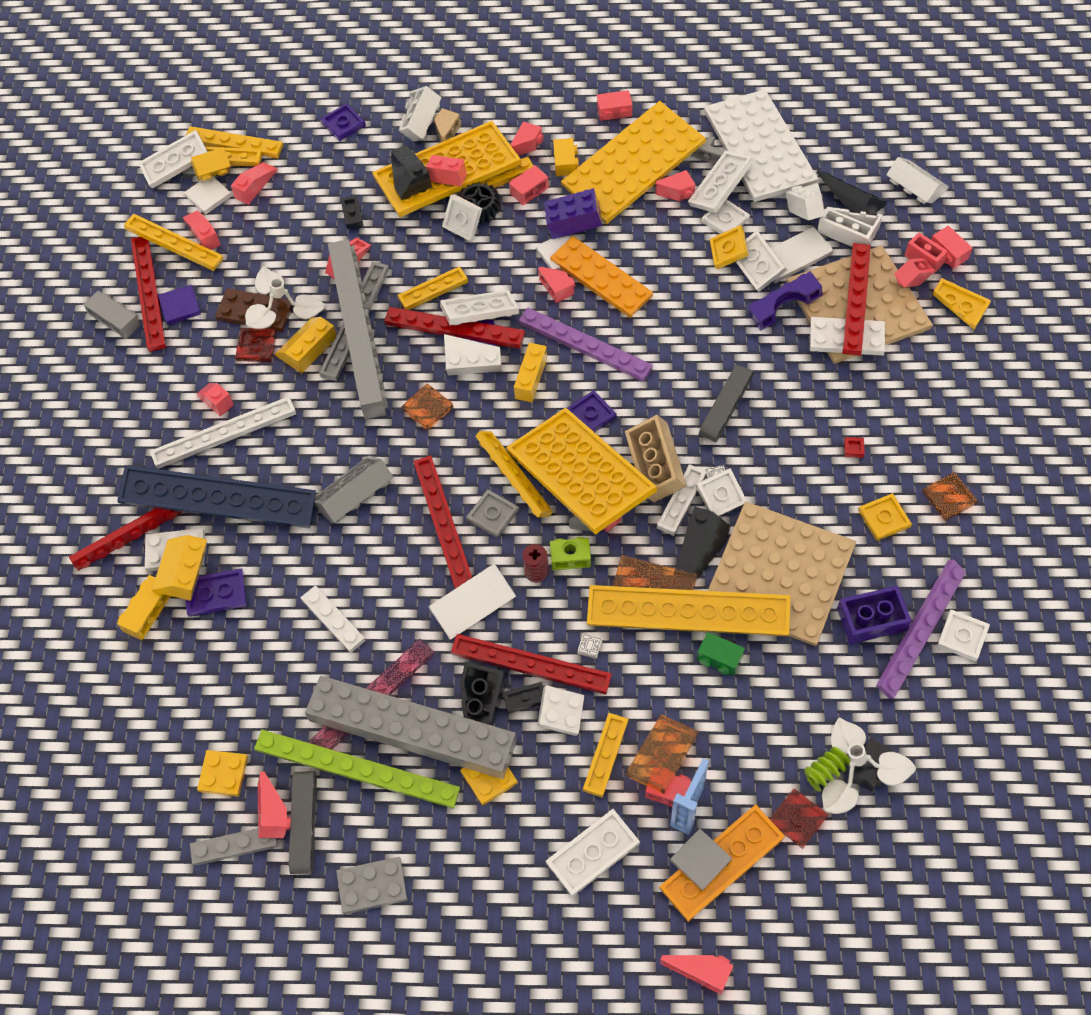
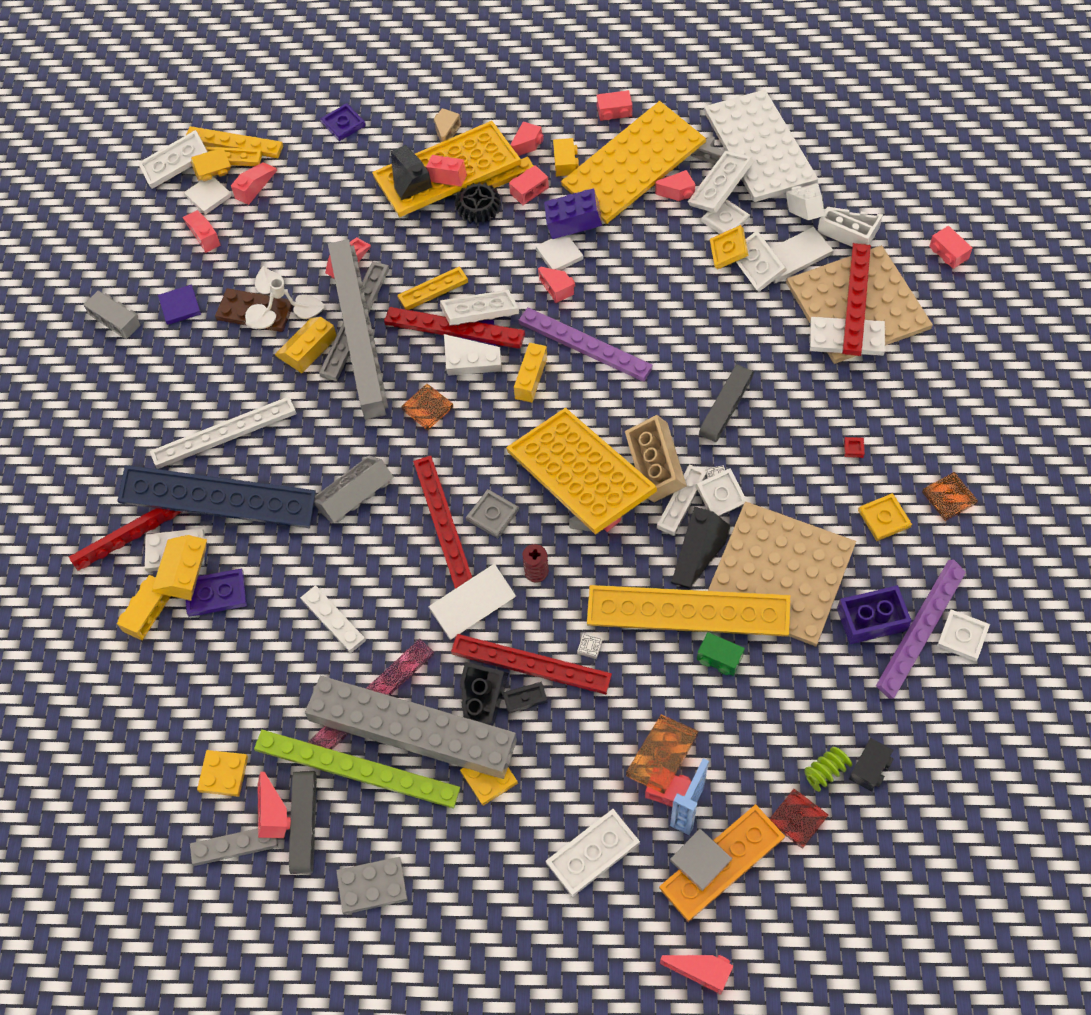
yellow plate [124,213,223,271] -> none
red plate [131,237,166,352] -> none
coral slope [196,383,234,417] -> none
clear red tile [235,328,277,362] -> none
black plate [340,195,364,229] -> none
white wedge [399,86,442,142] -> none
white plate [442,194,482,241] -> none
yellow plate [475,431,554,517] -> none
white plate [537,685,584,736] -> none
light orange plate [550,236,653,318] -> none
lime brick [550,537,591,571] -> none
dark purple tile [567,390,617,433] -> none
yellow plate [583,713,628,798] -> none
clear orange tile [613,555,698,590] -> none
dark purple arch [748,271,823,331] -> none
black wedge [816,170,887,215] -> none
white plant [822,718,916,814] -> none
white slope [886,157,949,204] -> none
coral brick [894,258,935,288] -> none
coral brick [904,233,948,275] -> none
yellow wing [933,278,991,330] -> none

